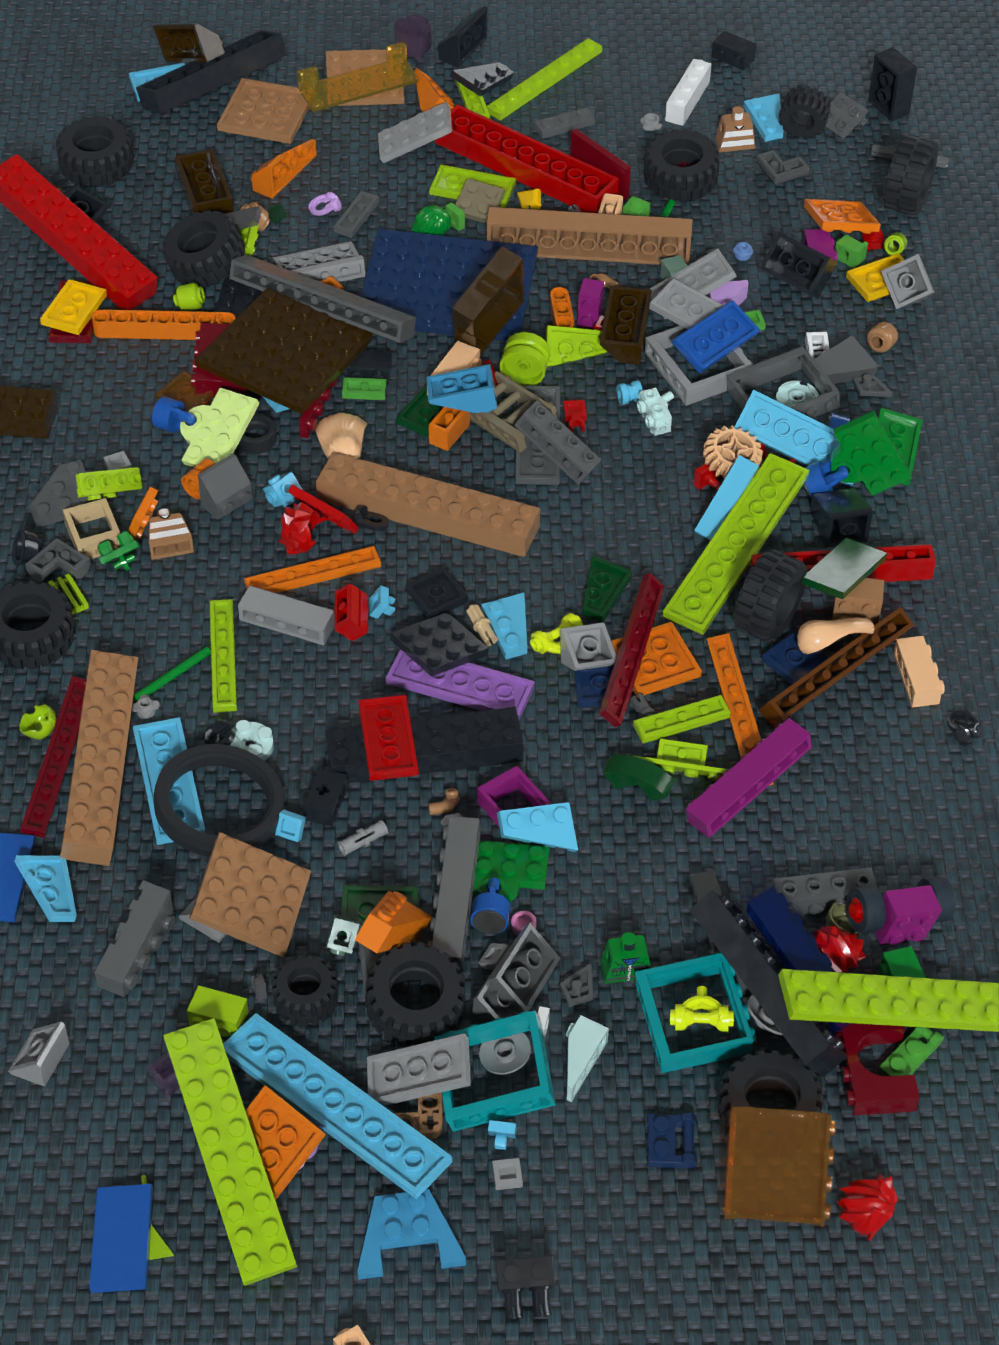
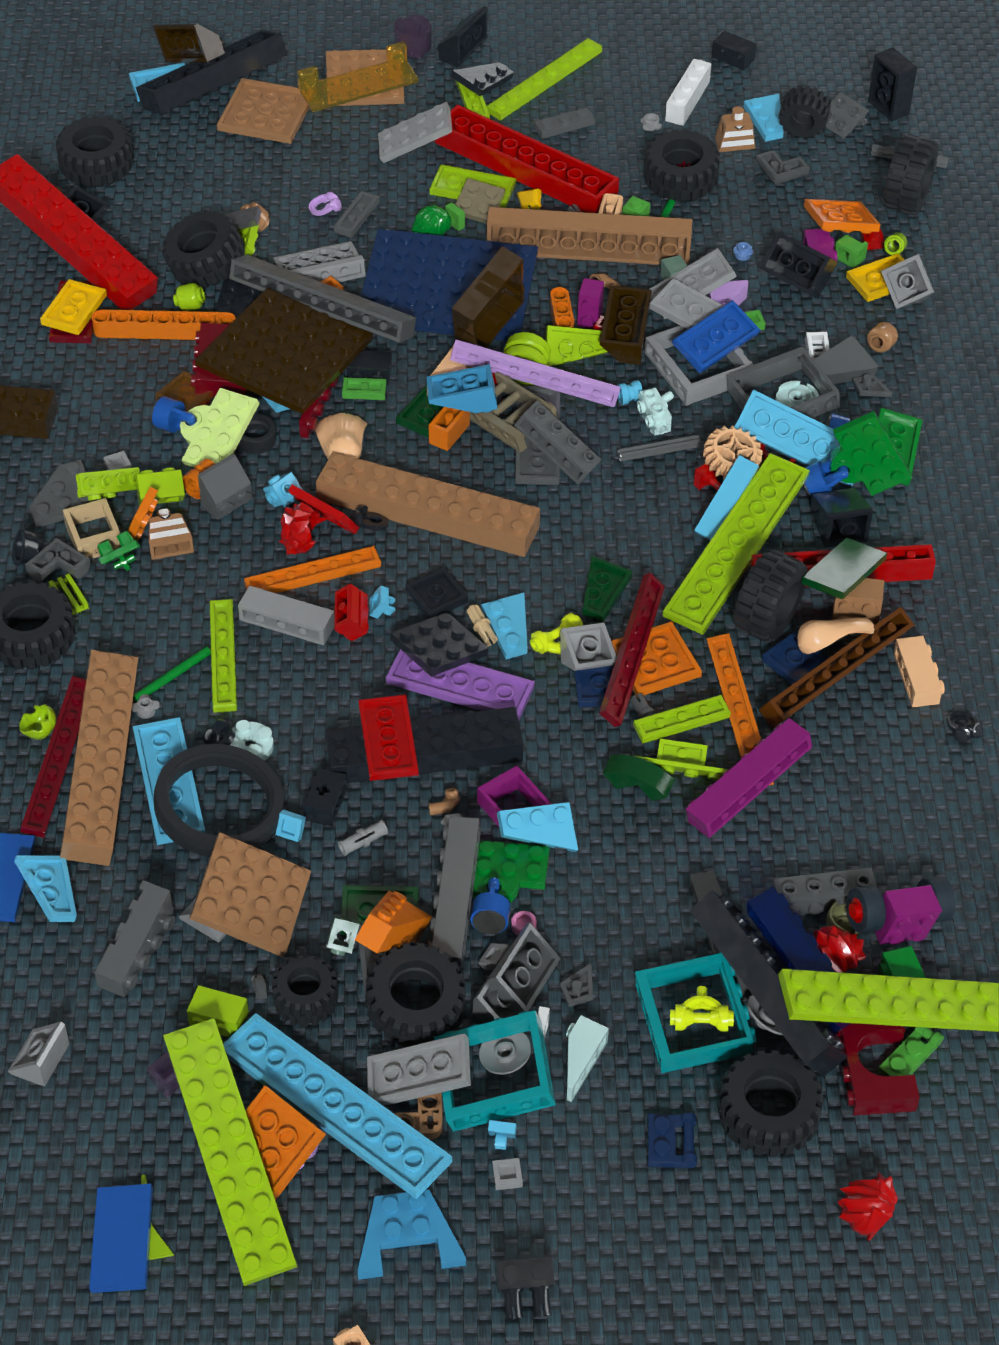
dark brown brick [175,149,234,215] -> none
orange wedge [251,139,317,199] -> none
clear green plate [268,205,289,224] -> none
orange wedge [415,68,454,112] -> none
red plate [563,400,587,432] -> none
dark red tile [570,129,631,201] -> none
green torso [600,932,651,984] -> none
clear orange panel [723,1105,836,1227] -> none
none -> lime brick [135,468,185,506]
none -> lavender plate [450,340,621,407]
none -> dark grey axle [617,435,701,462]

